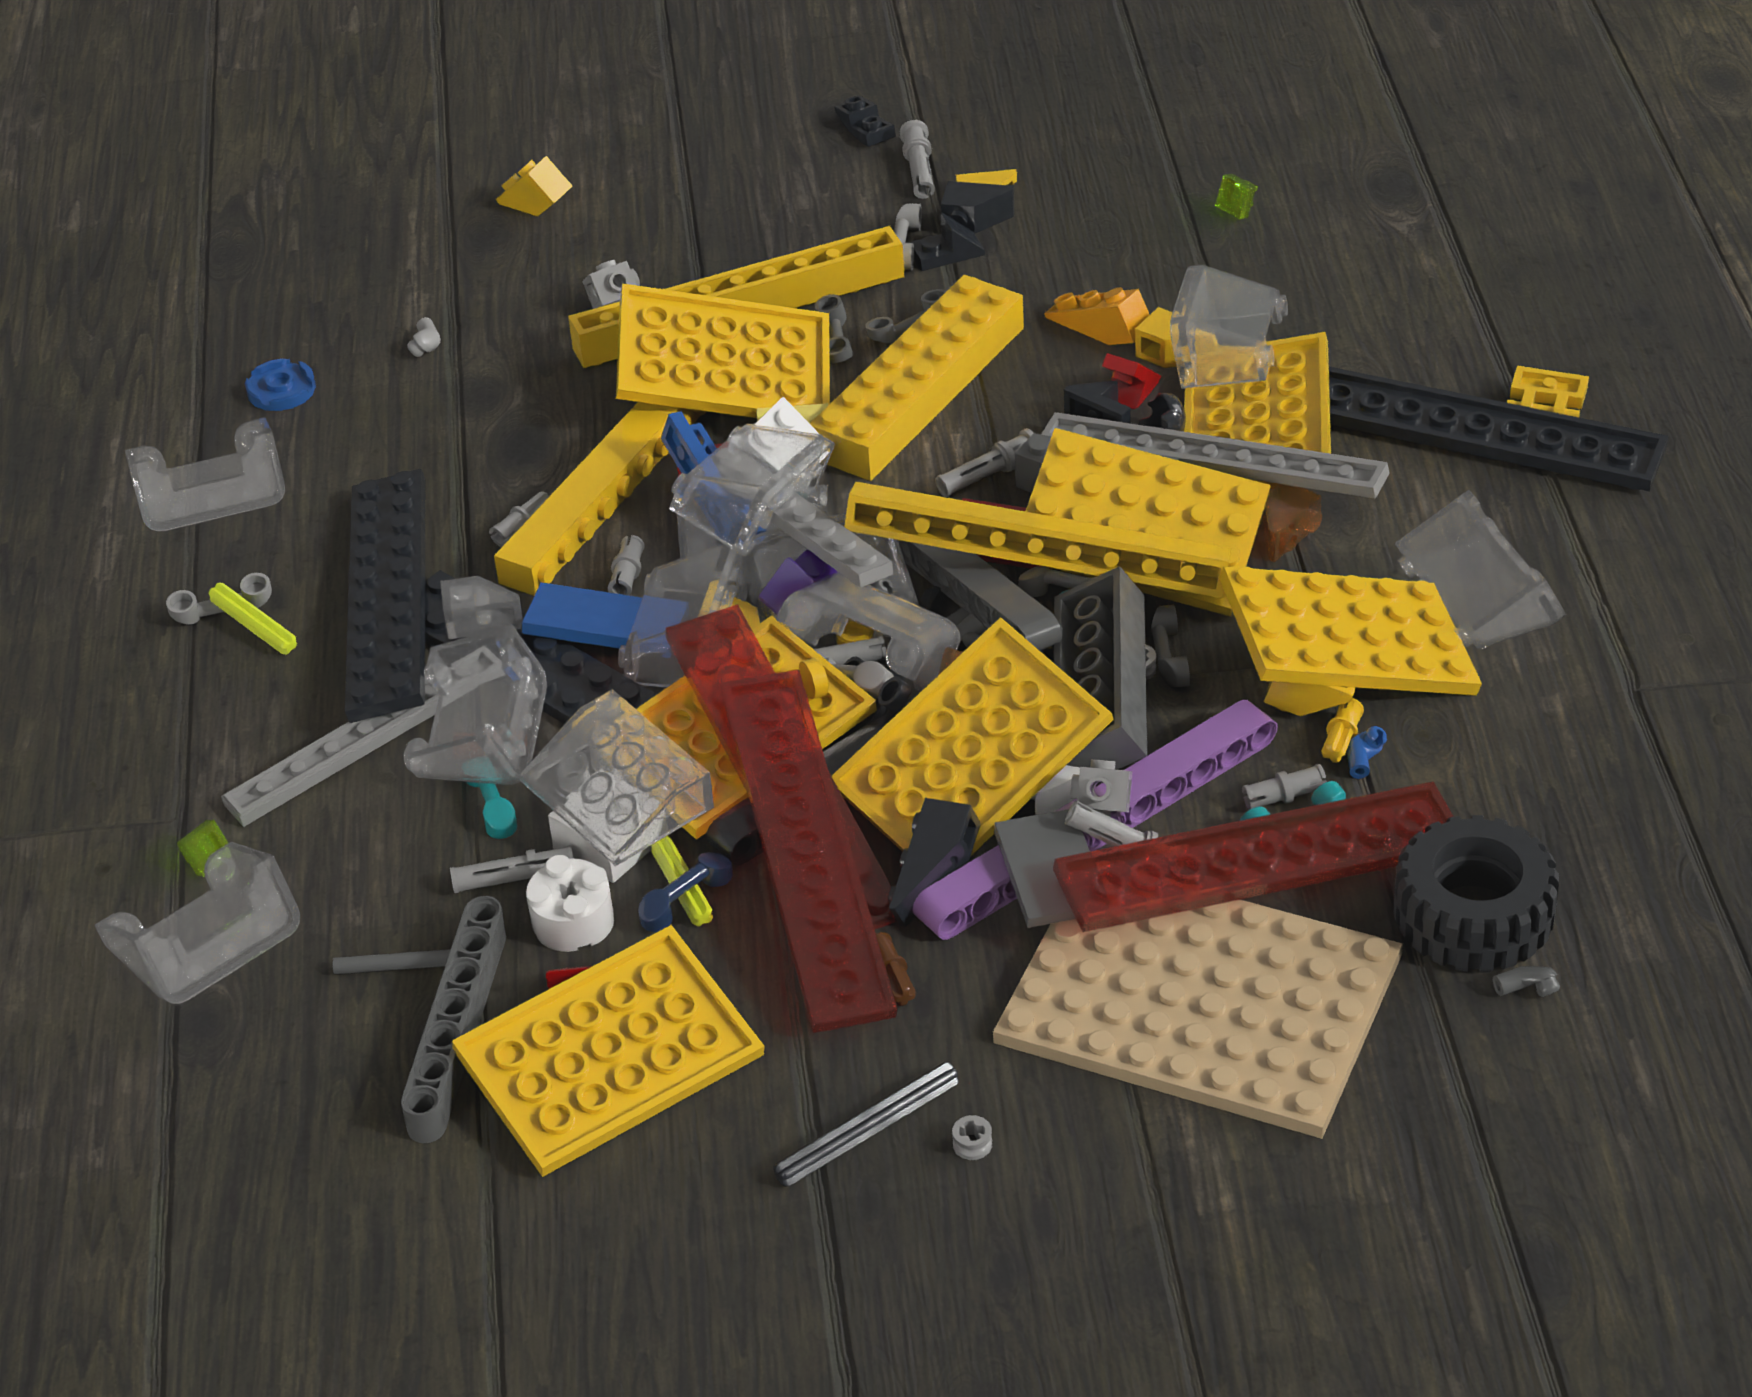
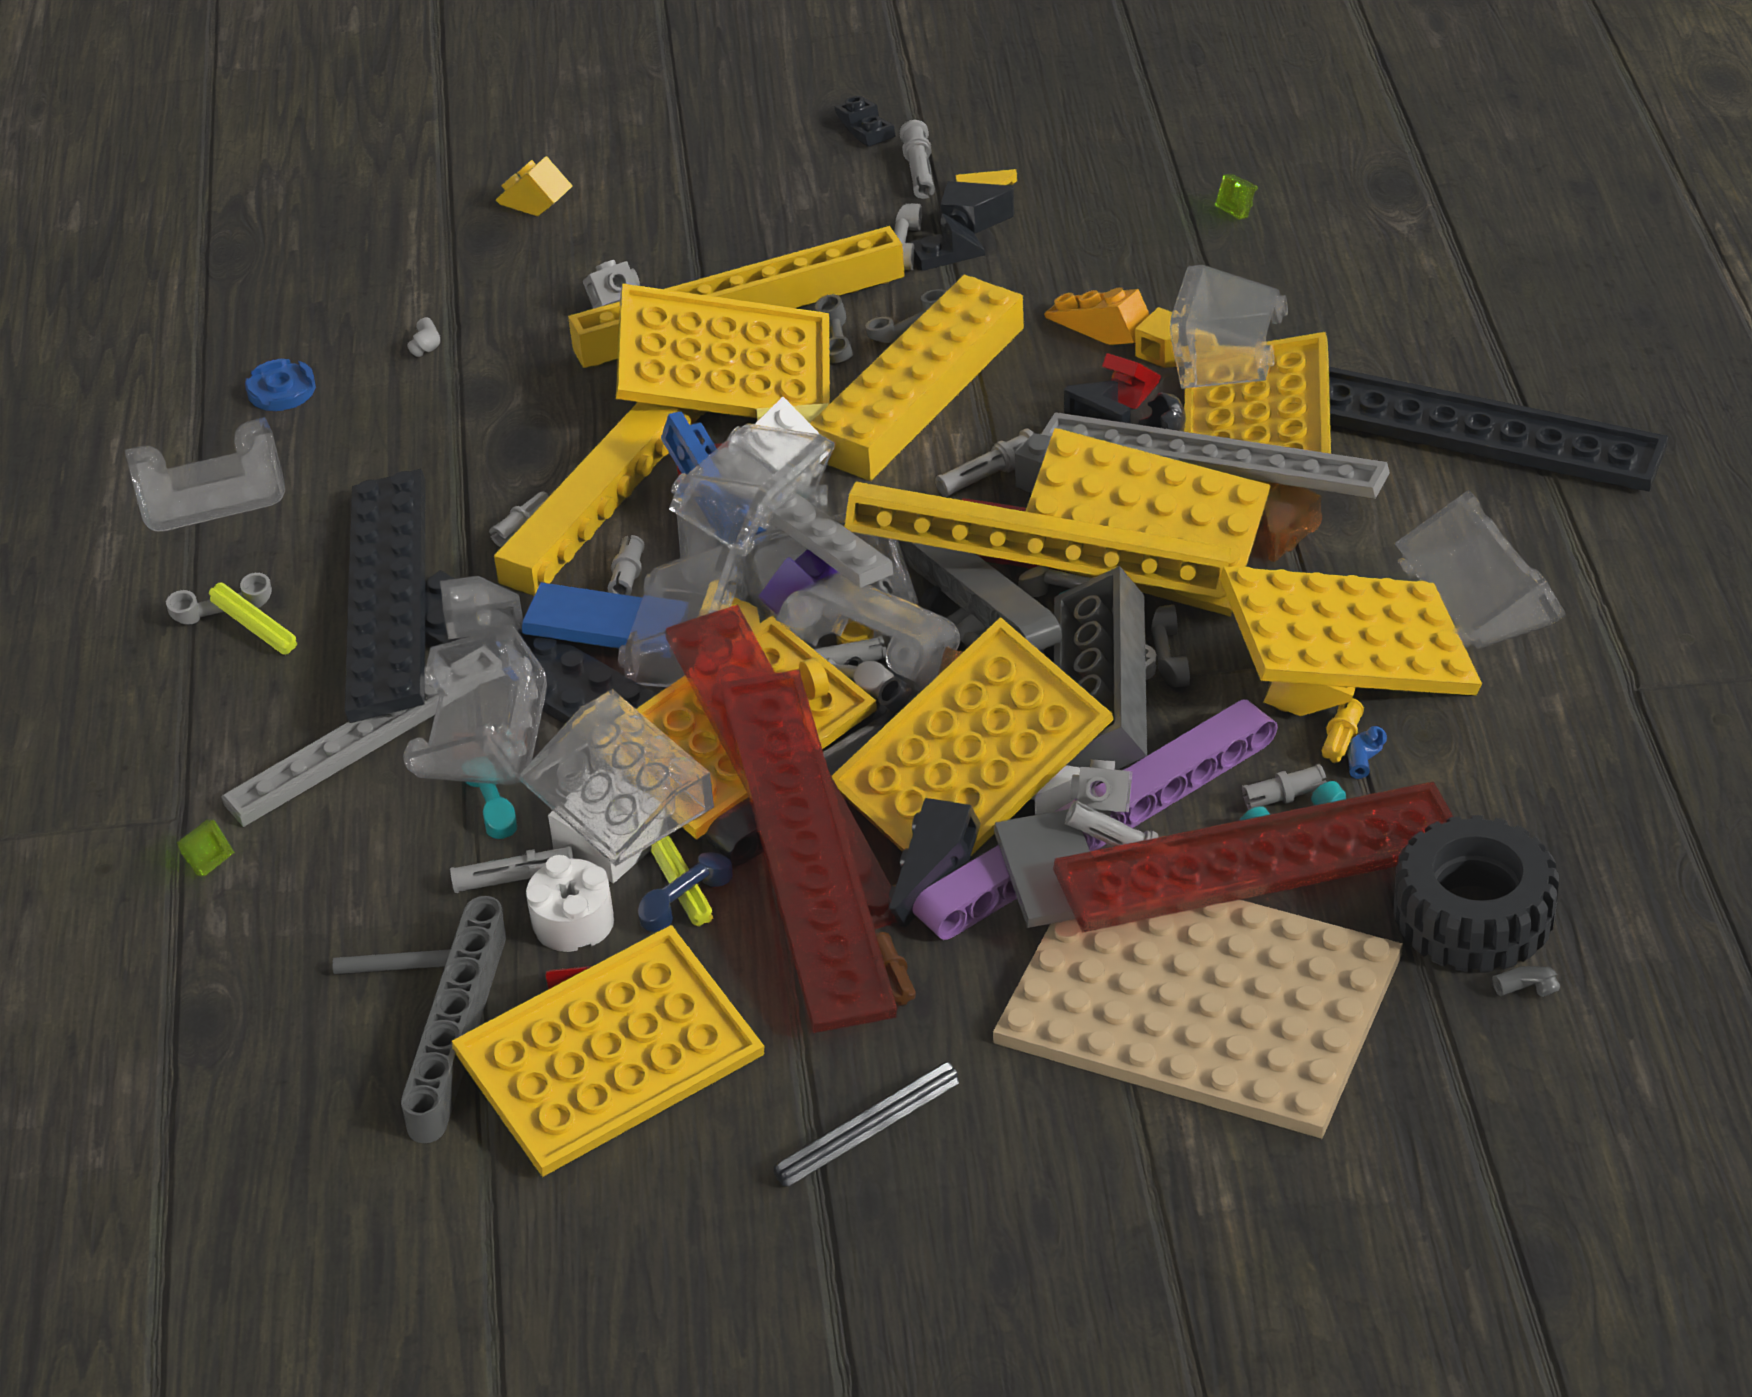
clear windscreen [94,842,300,1004] -> none
light grey bush [952,1115,992,1160] -> none
yellow plate [1507,366,1589,417] -> none

